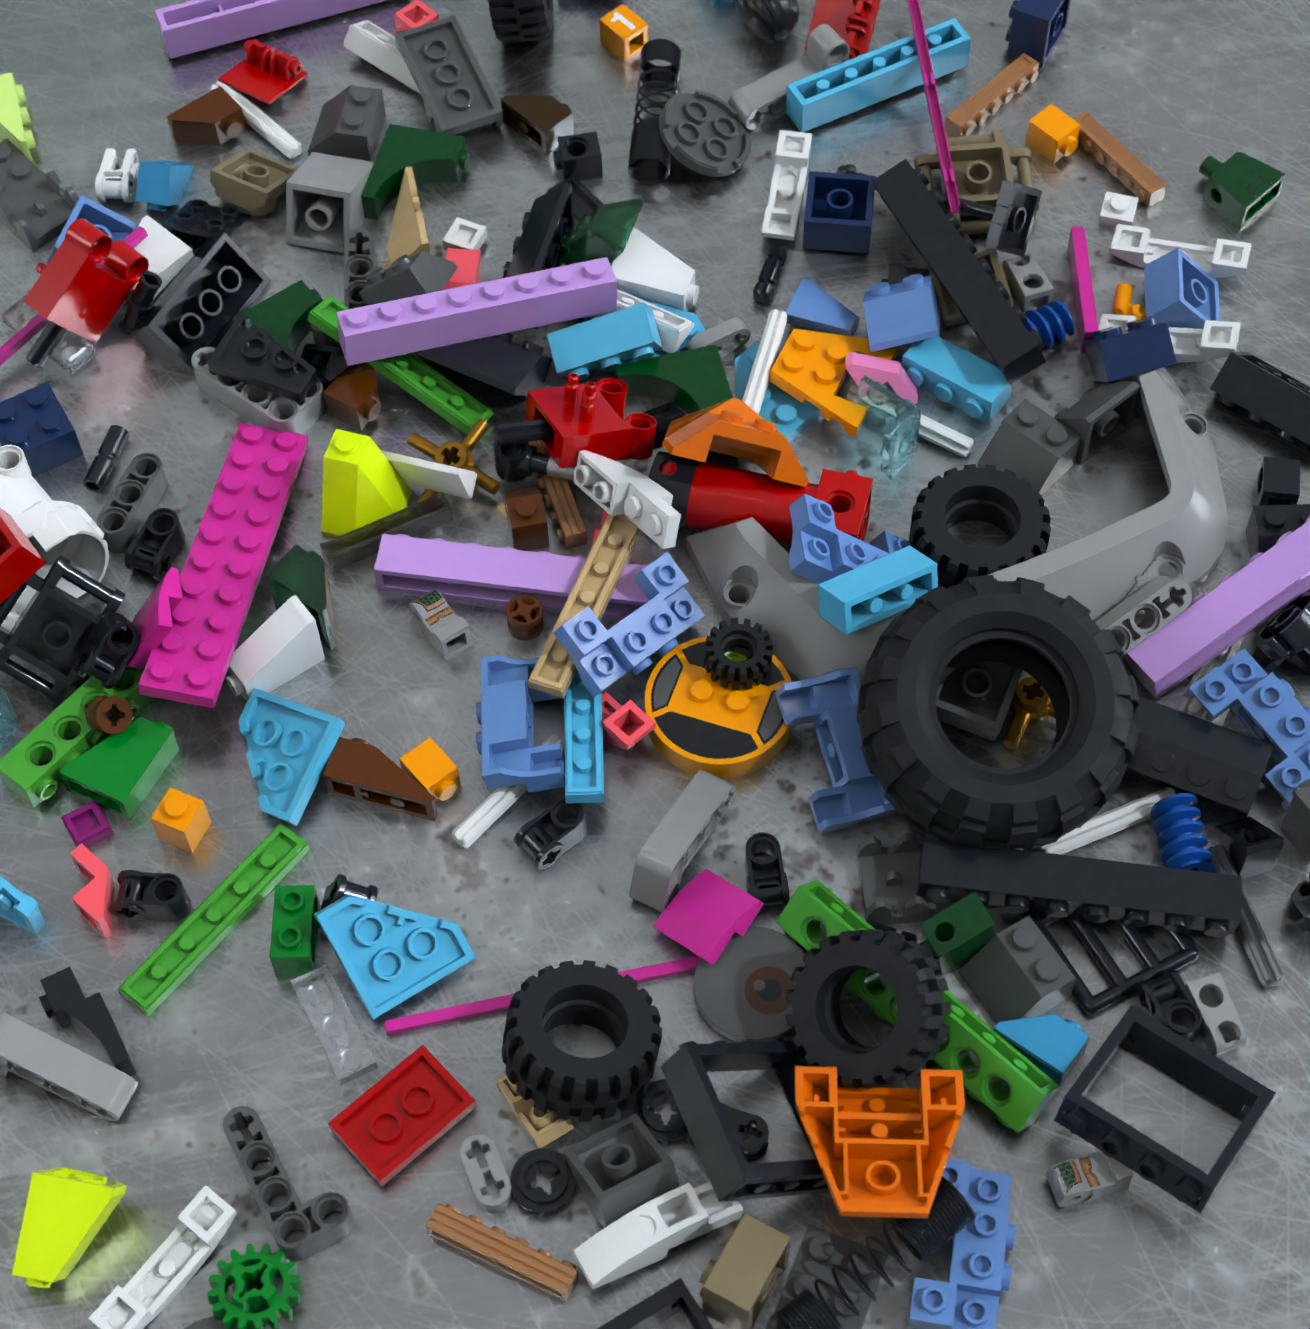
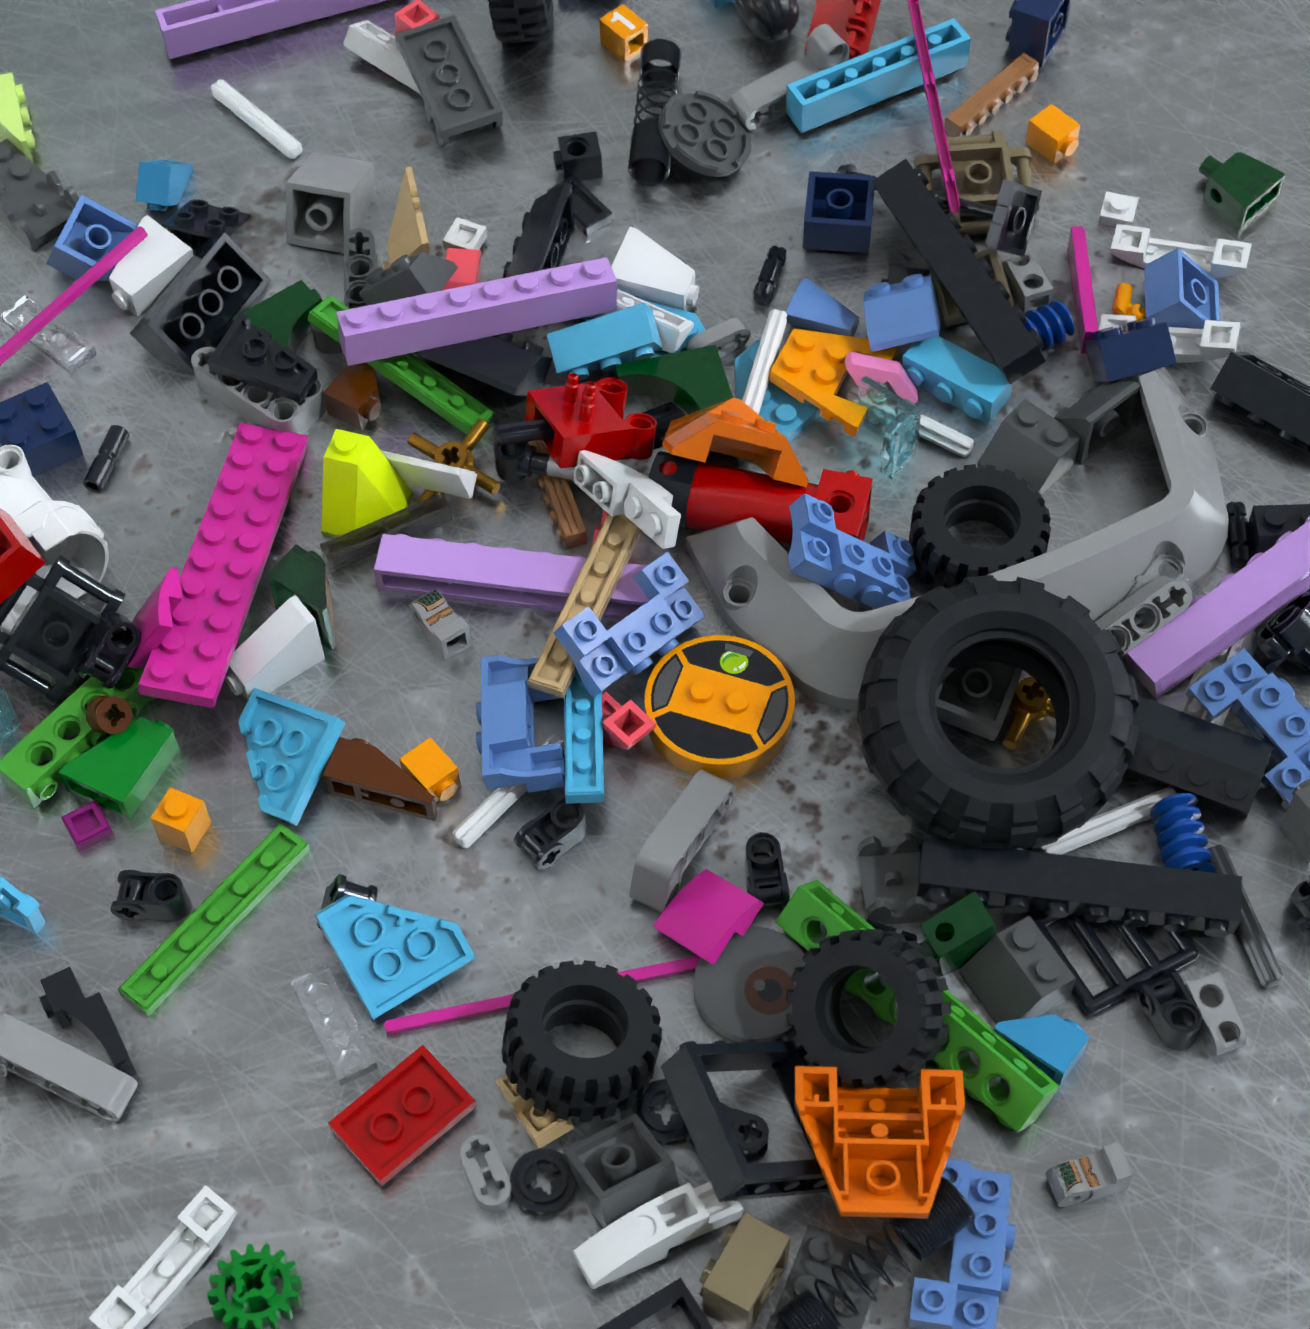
neon yellow slope [12,1167,127,1288] -> none
red piece [23,218,149,368] -> none
coral slope [70,843,115,939] -> none
white piece [95,148,139,203] -> none
dark grey beam [96,452,168,553] -> none
black pin [119,271,162,332] -> none
black piece [125,508,185,580] -> none
reddish brown slope [166,86,247,145] -> none
dark tan slope [210,148,297,216] -> none
red hinge [218,39,308,104] -> none
dark grey beam [223,1106,354,1262] -> none
green brick [269,885,321,978] -> none
black slope [300,343,349,381] -> none
dark grey slope [308,85,386,162] -> none
dark green arch [361,124,470,220] -> none
medium nougat piece [426,1203,579,1302] -> none
dark brown slope [501,95,574,155] -> none
reddish brown slope [502,485,550,551] -> none
reddish brown wheel [506,594,544,641] -> none
clear green slope [559,198,644,265] -> none
black tyre [704,618,773,690] -> none
white slope [761,130,812,240] -> none
medium blue bracket [775,667,898,834] -> none
medium azure brick [818,546,938,635] -> none
black window [1054,1005,1276,1213] -> none
medium nougat piece [1073,111,1167,207] -> none
black slope [1215,817,1284,879] -> none
black brick [1257,456,1300,506] -> none
none -> black axle [1226,501,1253,567]

